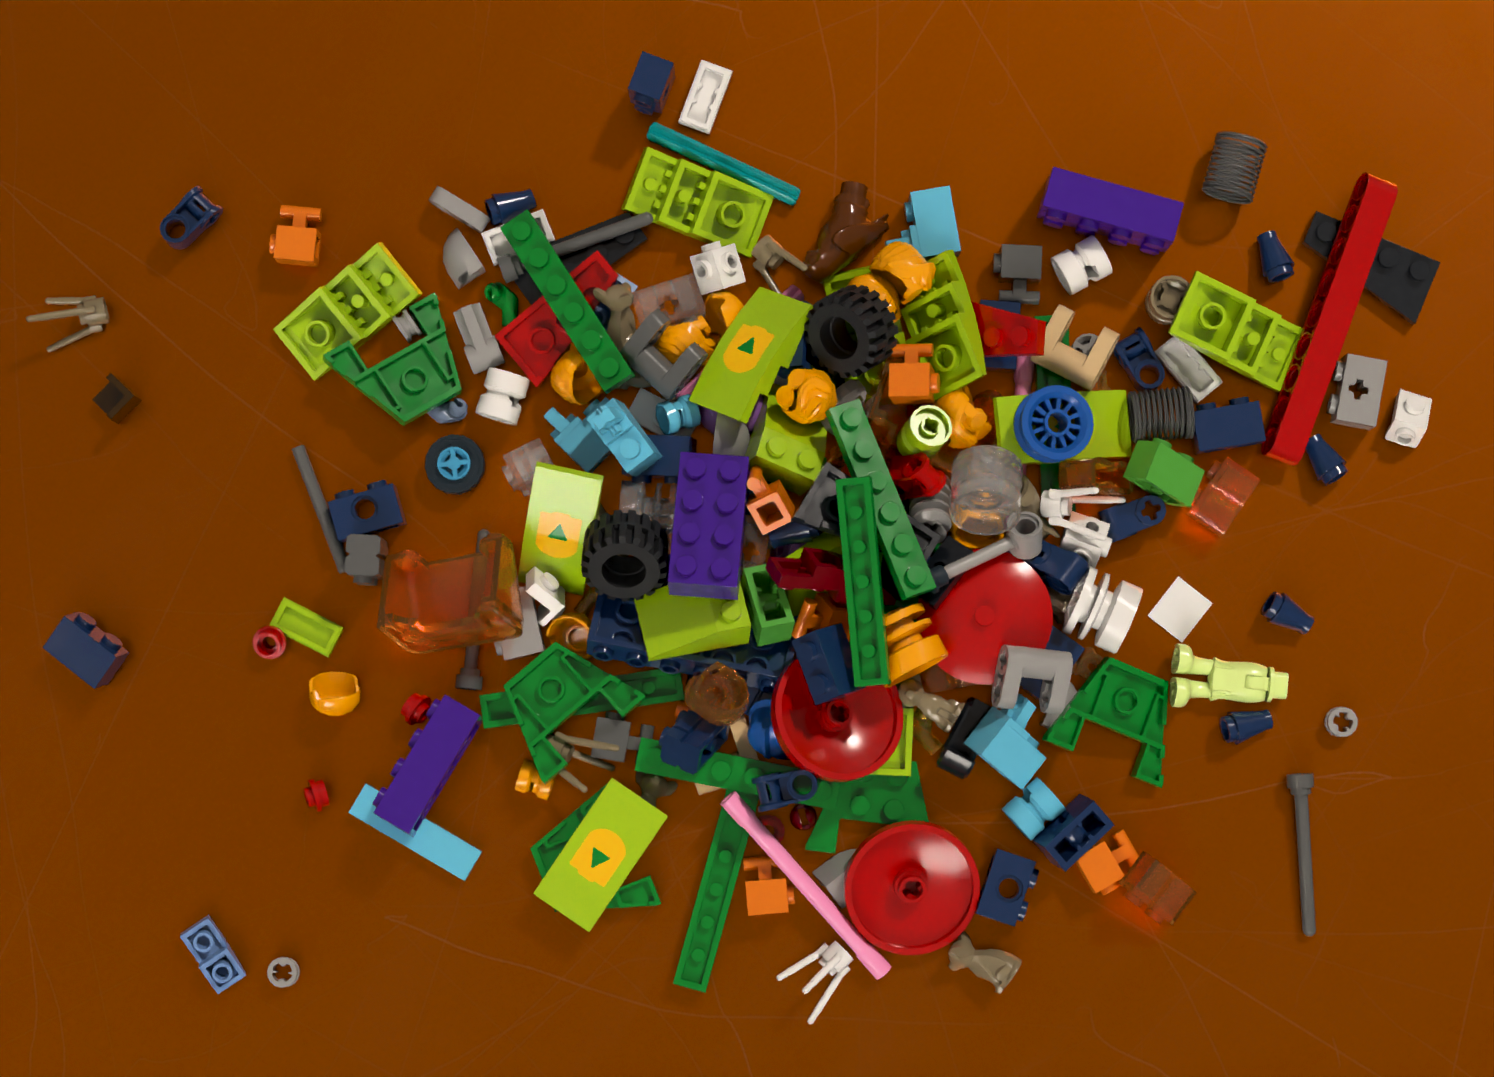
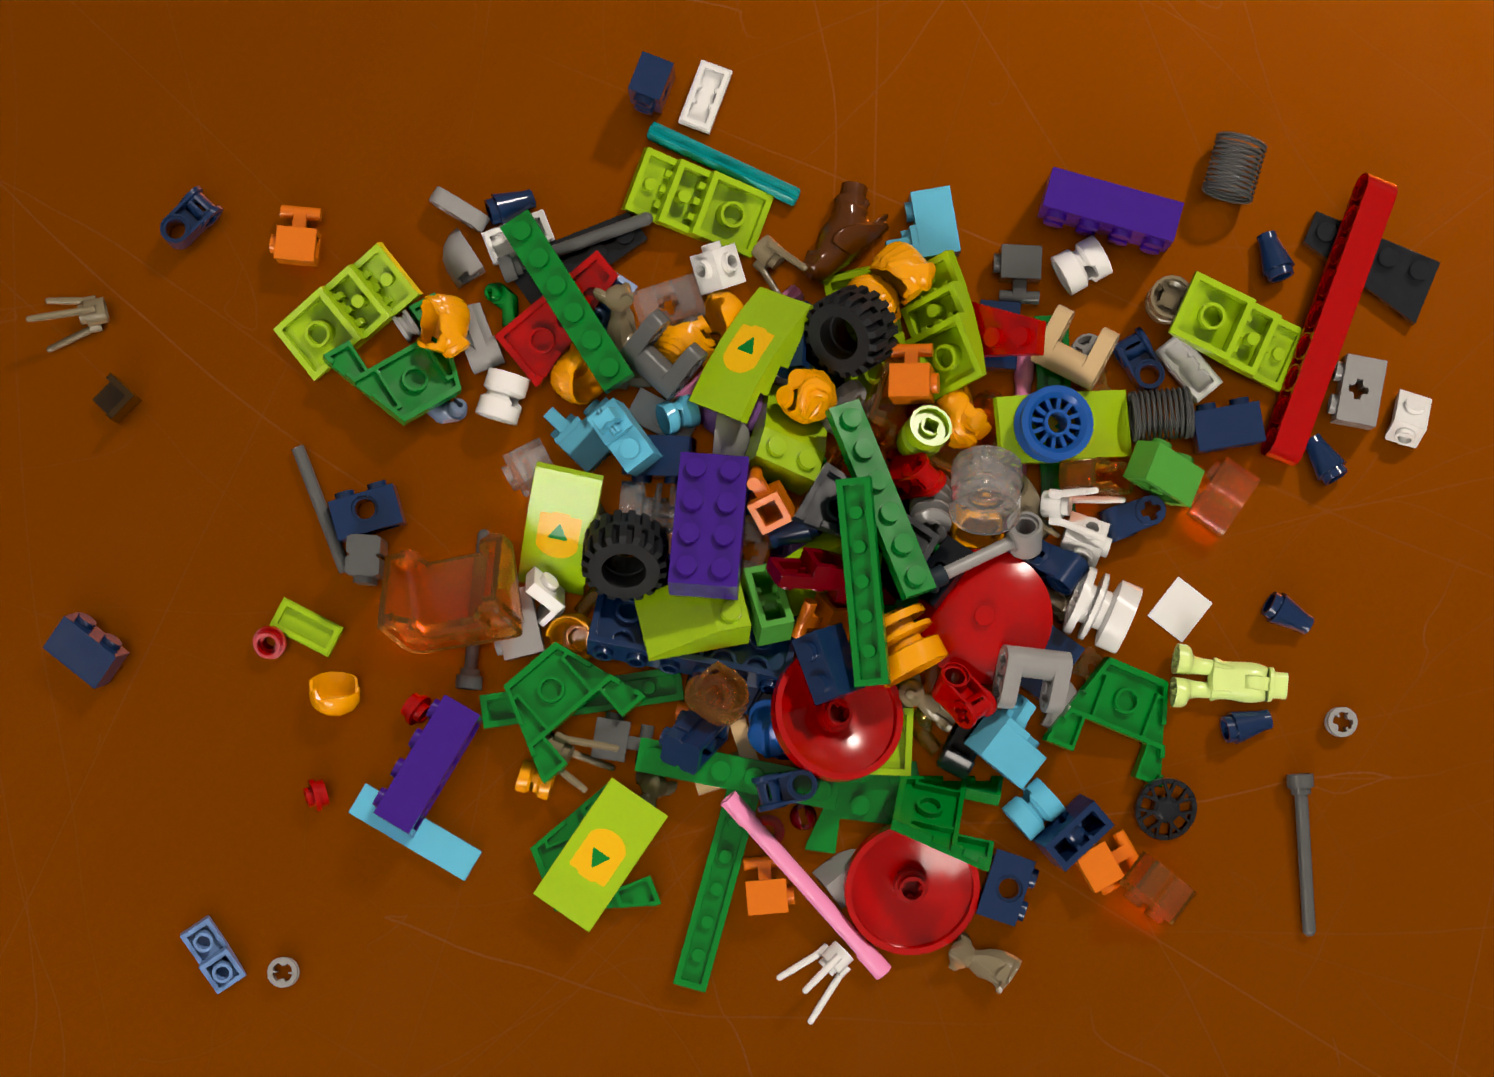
black wheel [425,434,485,495] -> none
none -> light orange hair [417,294,471,358]
none -> green wing [890,776,1004,872]
none -> red piece [932,662,997,729]
none -> black wheel [1134,777,1197,840]

